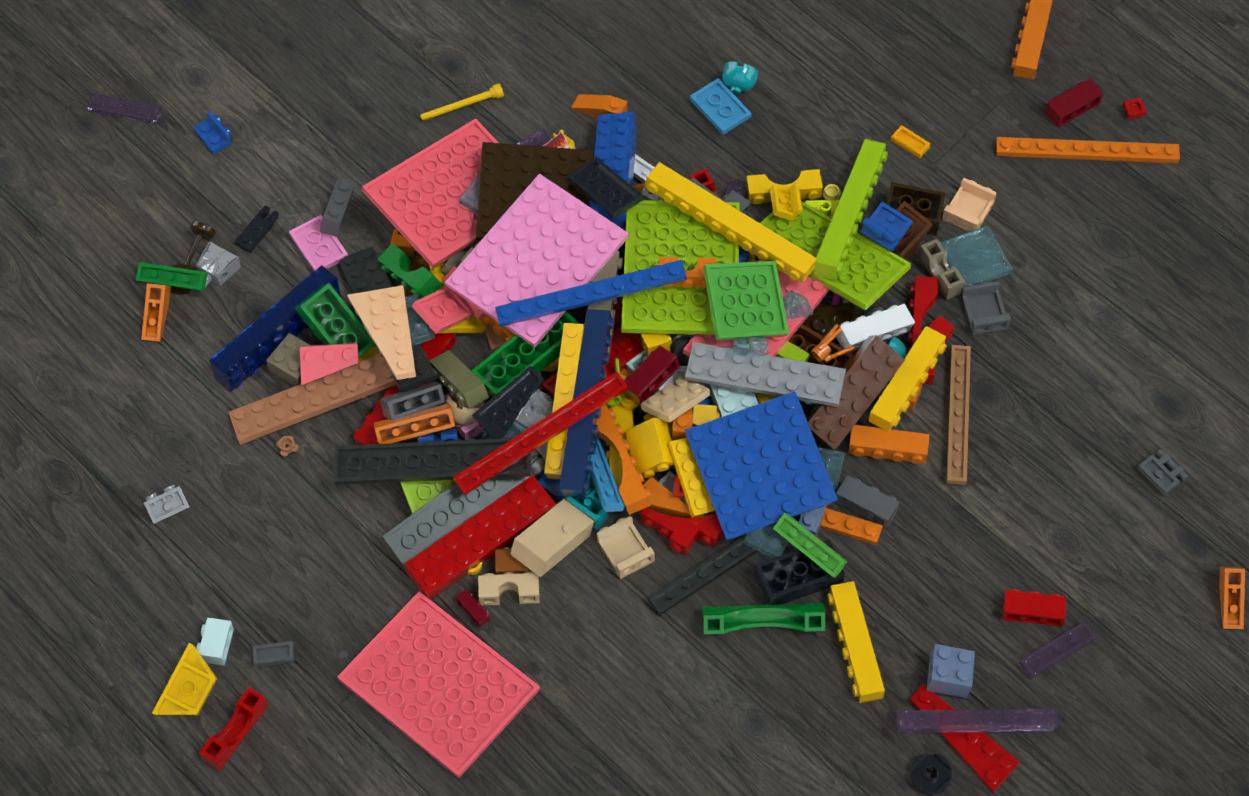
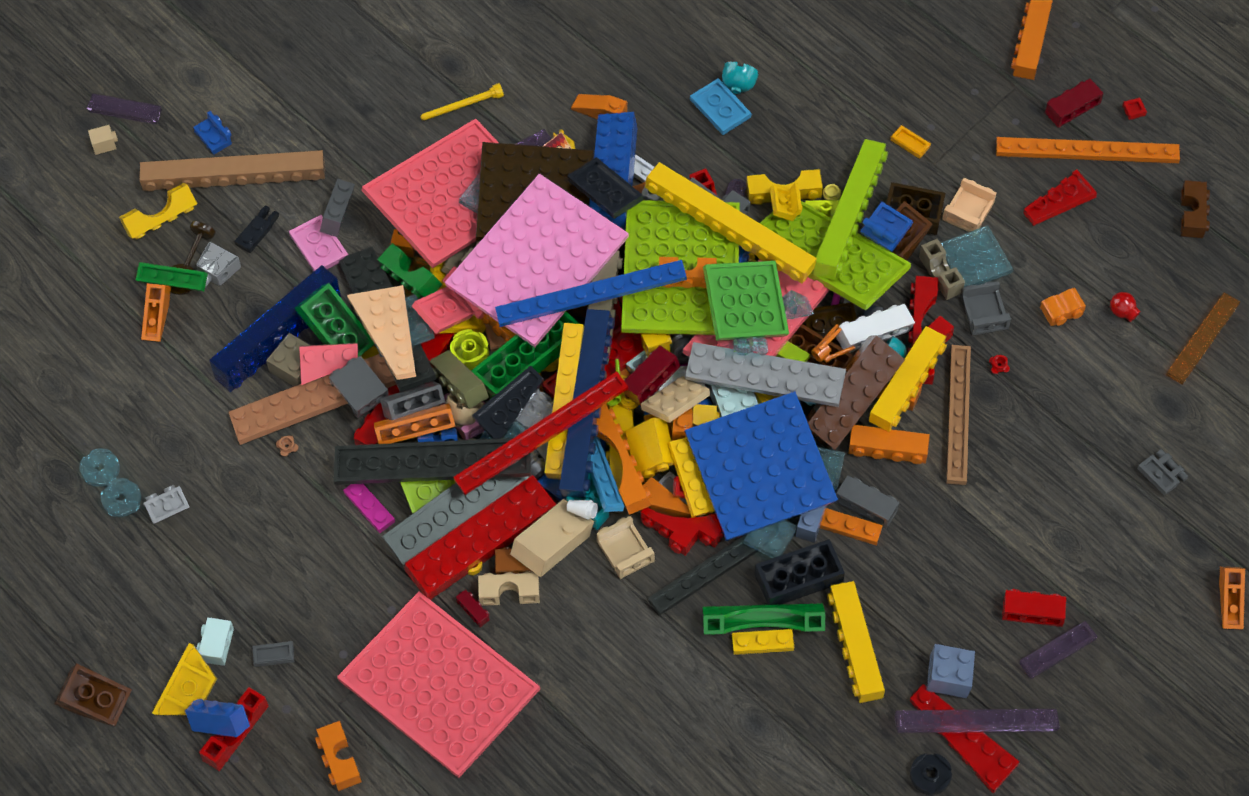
bright green plate [773,513,848,578] -> none
none -> reddish brown slope [55,664,132,727]
none -> clear light blue plate [80,448,120,486]
none -> tan brick [88,125,118,155]
none -> clear light blue plate [101,478,141,517]
none -> yellow arch [119,183,197,239]
none -> medium nougat brick [140,150,325,191]
none -> blue brick [185,699,250,737]
none -> orange arch [315,721,362,791]
none -> dark grey panel [329,355,389,418]
none -> dark pink plate [343,484,395,533]
none -> neon yellow brick [450,329,489,371]
none -> white cone [567,500,598,520]
none -> yellow plate [732,629,794,655]
none -> red plate [989,355,1010,374]
none -> red wing [1024,169,1097,226]
none -> orange brick [1040,288,1086,326]
none -> red piece [1110,292,1141,322]
none -> clear orange tile [1166,292,1240,385]
none -> reddish brown arch [1181,180,1210,238]

